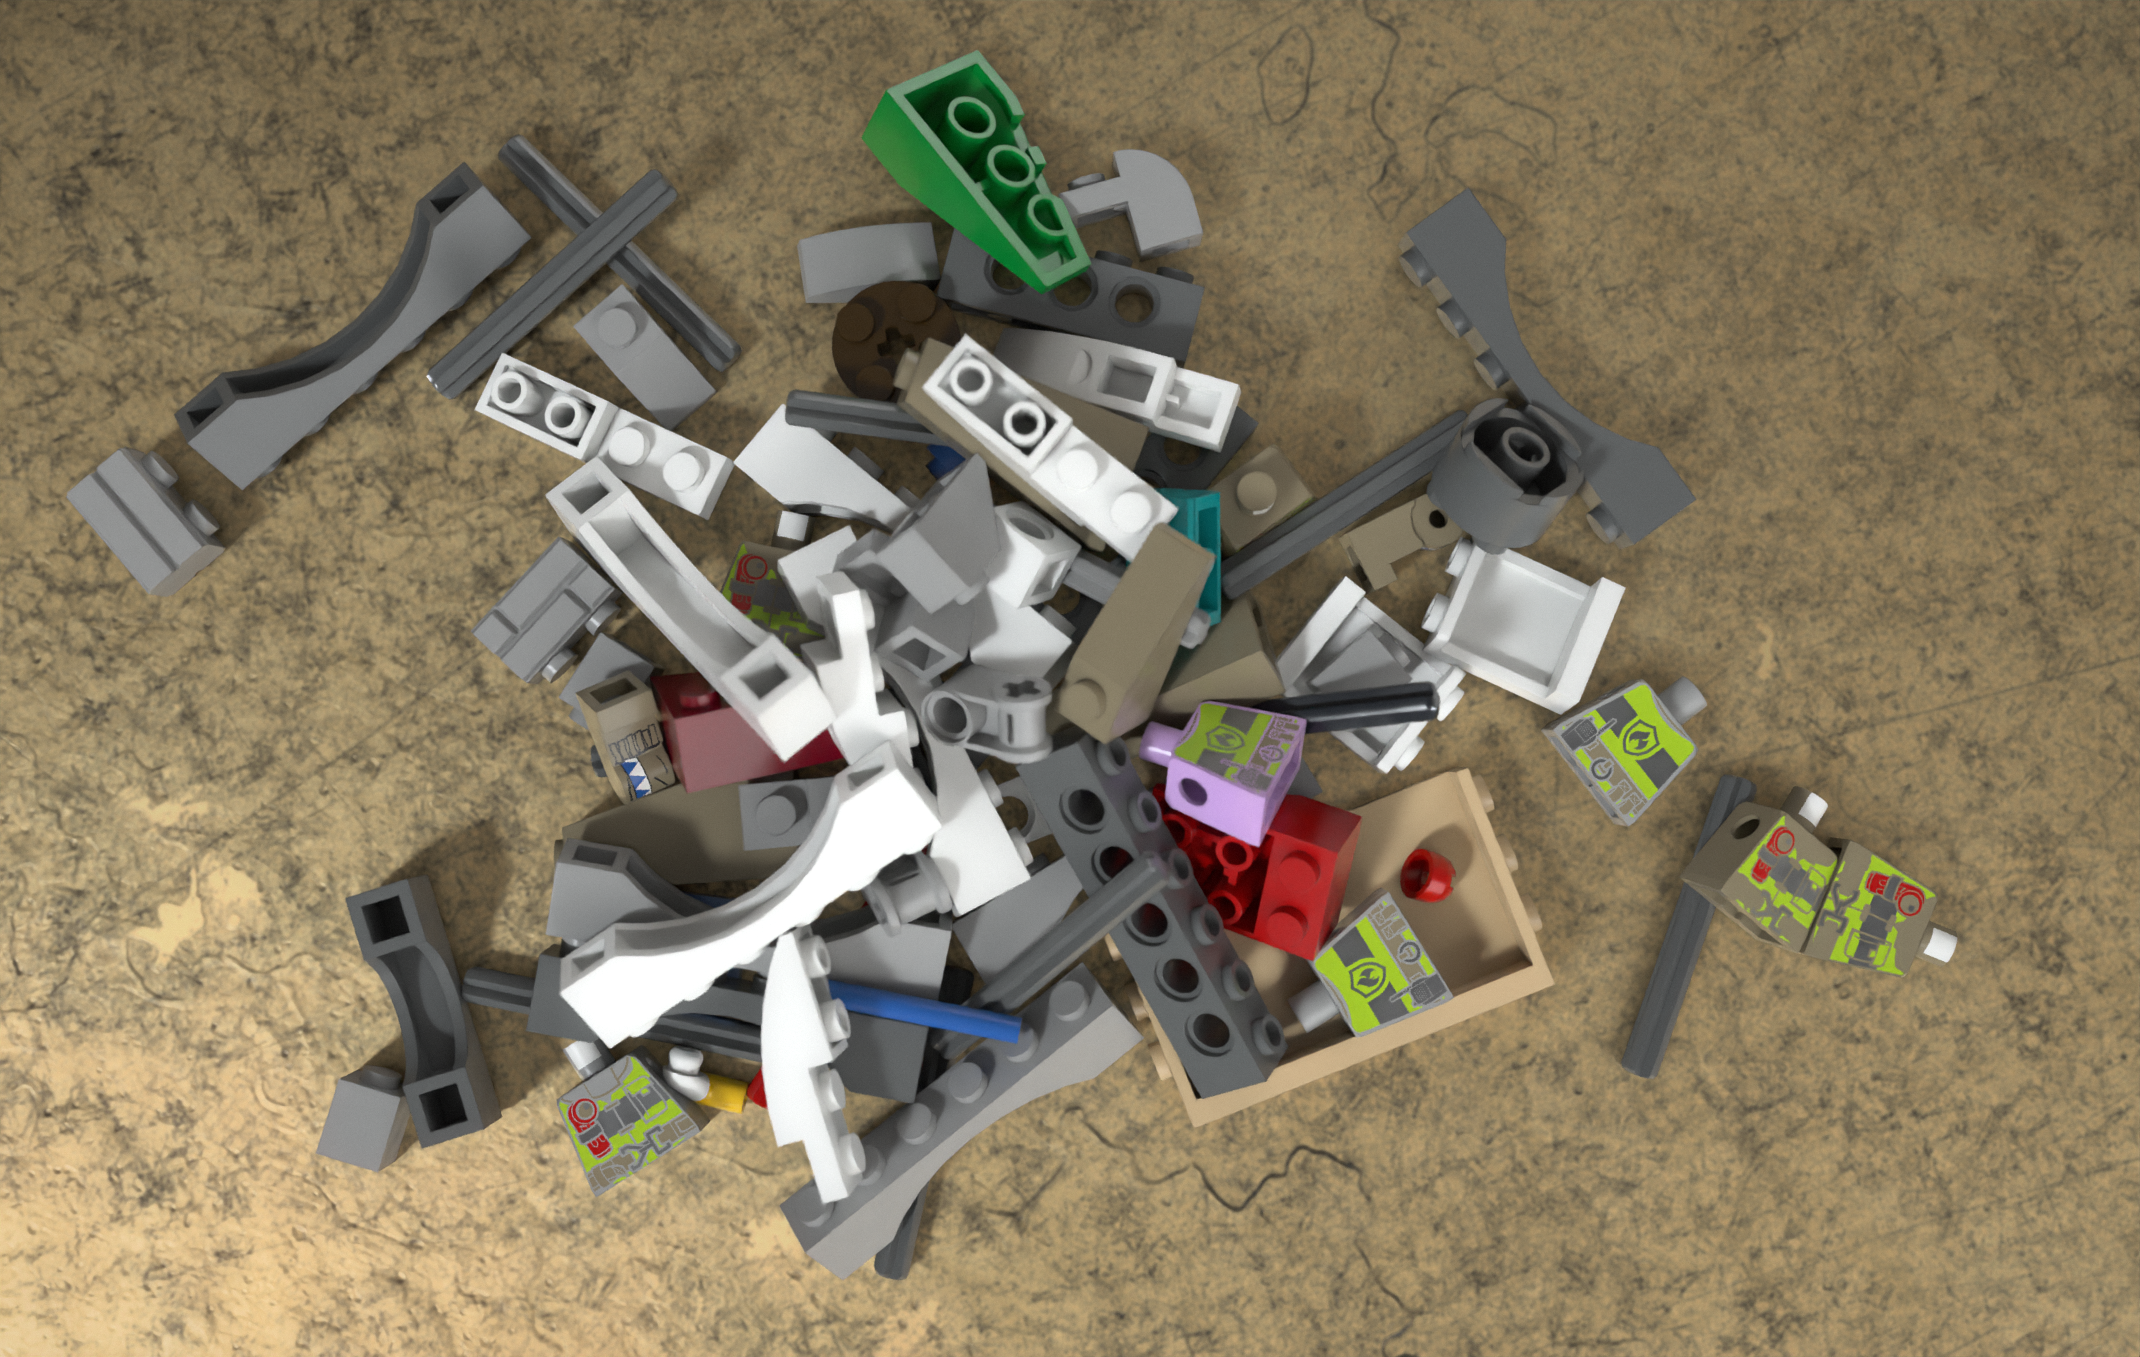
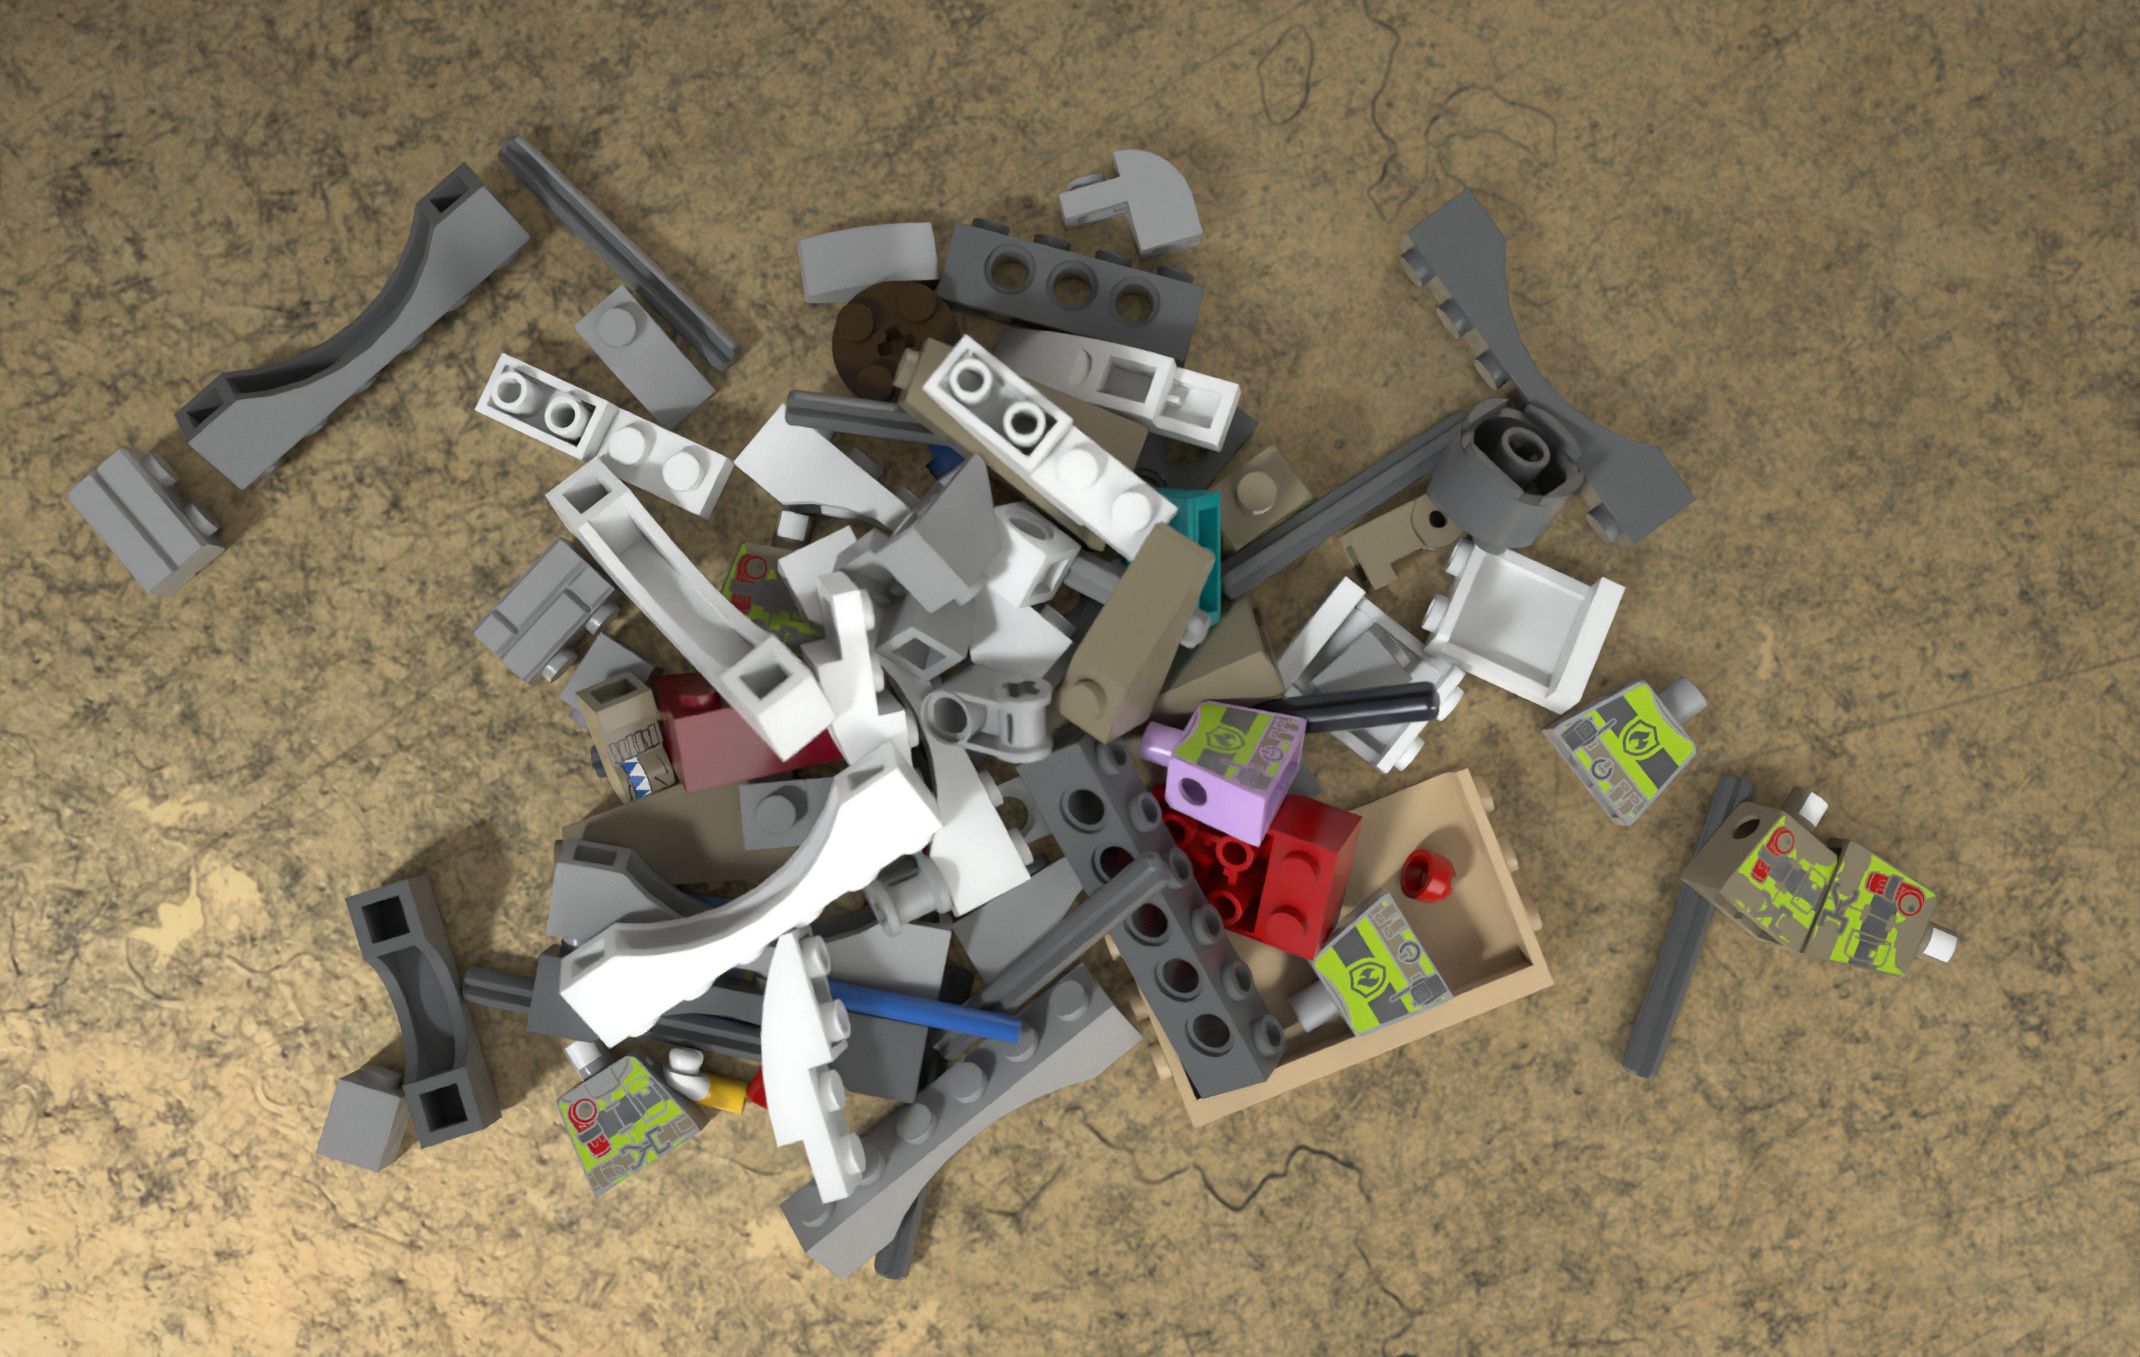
dark grey axle [427,169,678,400] -> none
green wedge [861,50,1091,295] -> none

